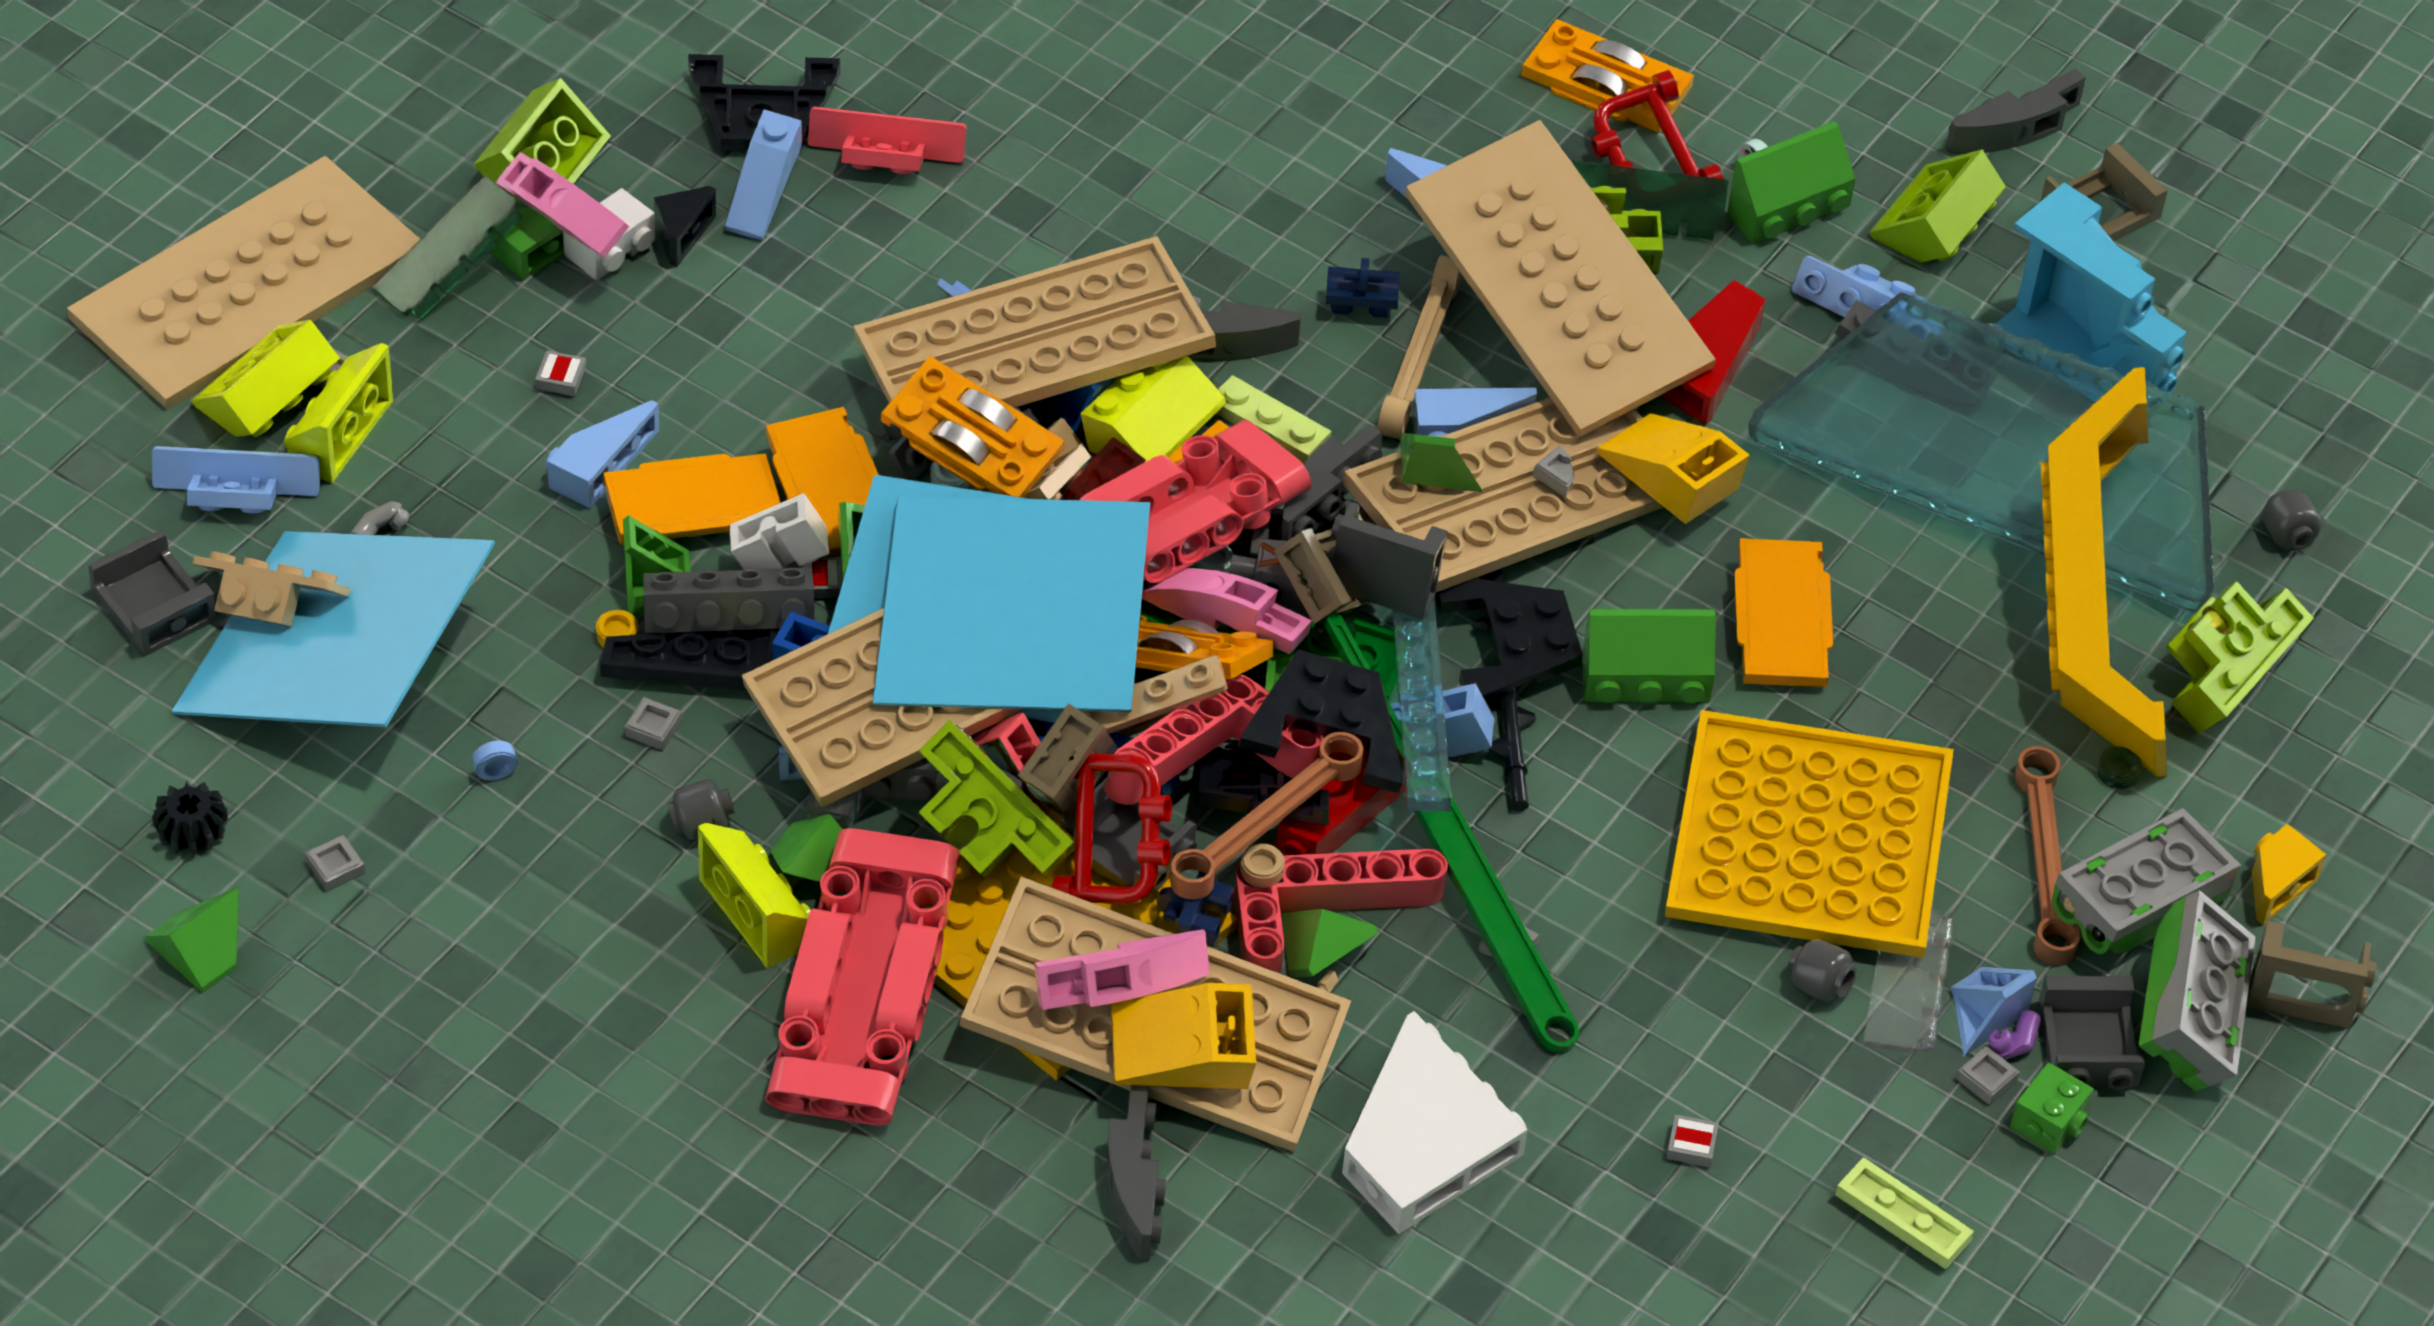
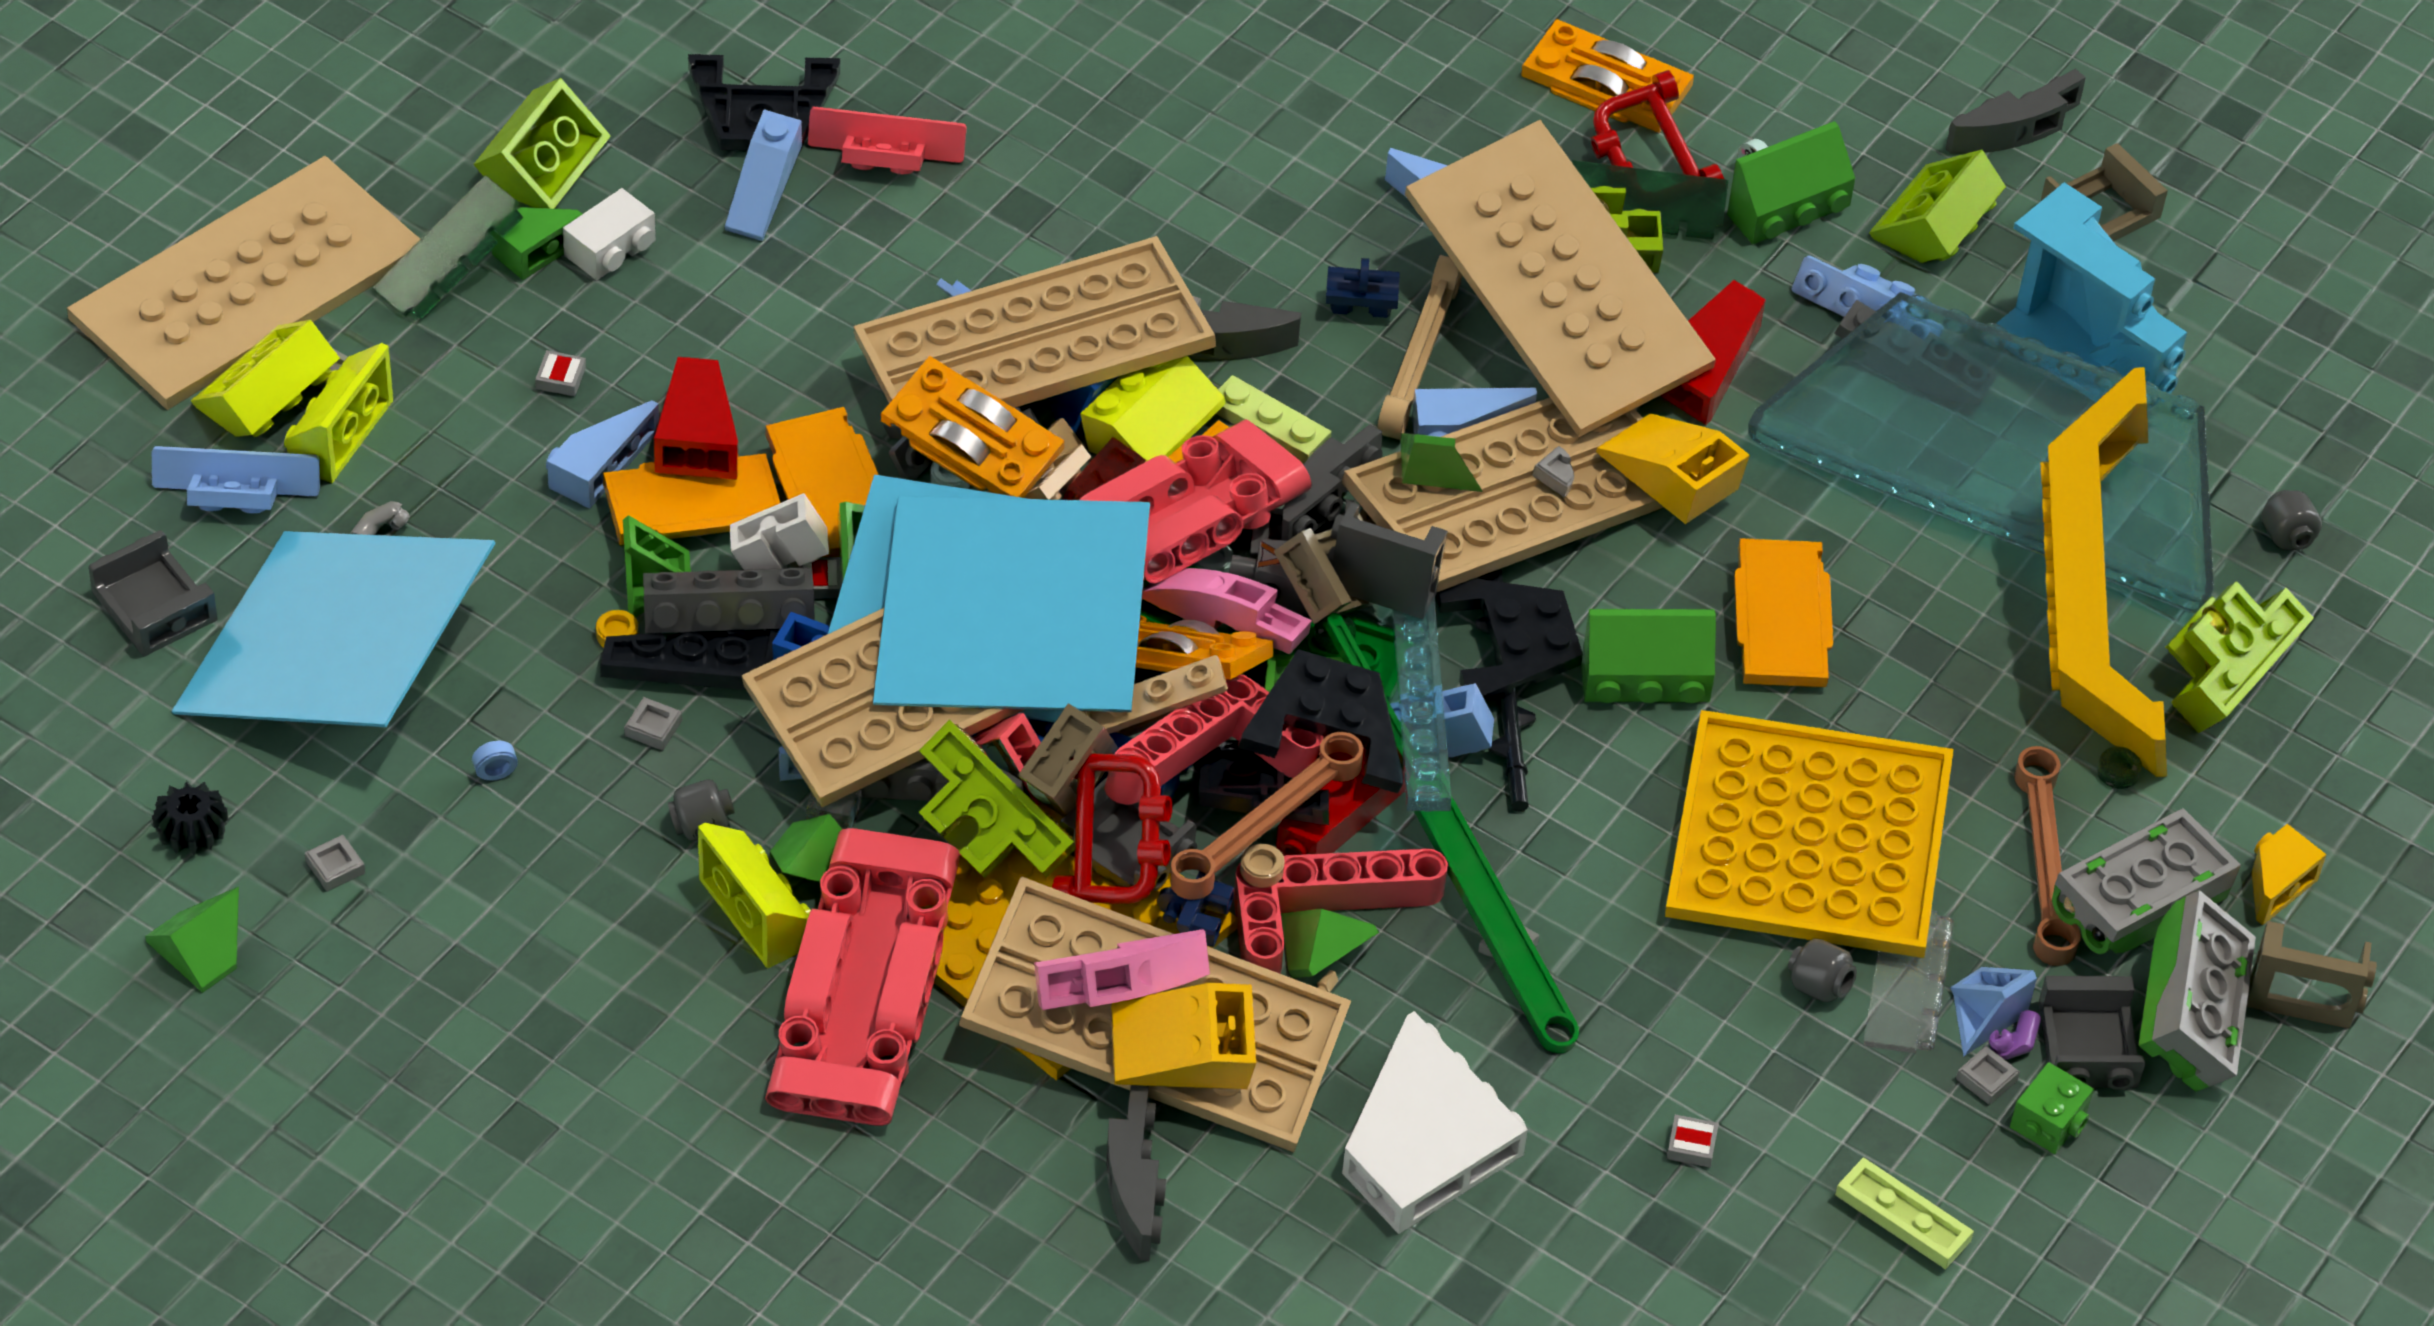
tan bracket [192,551,351,627] -> none
bright pink slope [495,152,629,258] -> none
black slope [654,186,716,267] -> none
none -> red slope [654,357,738,480]

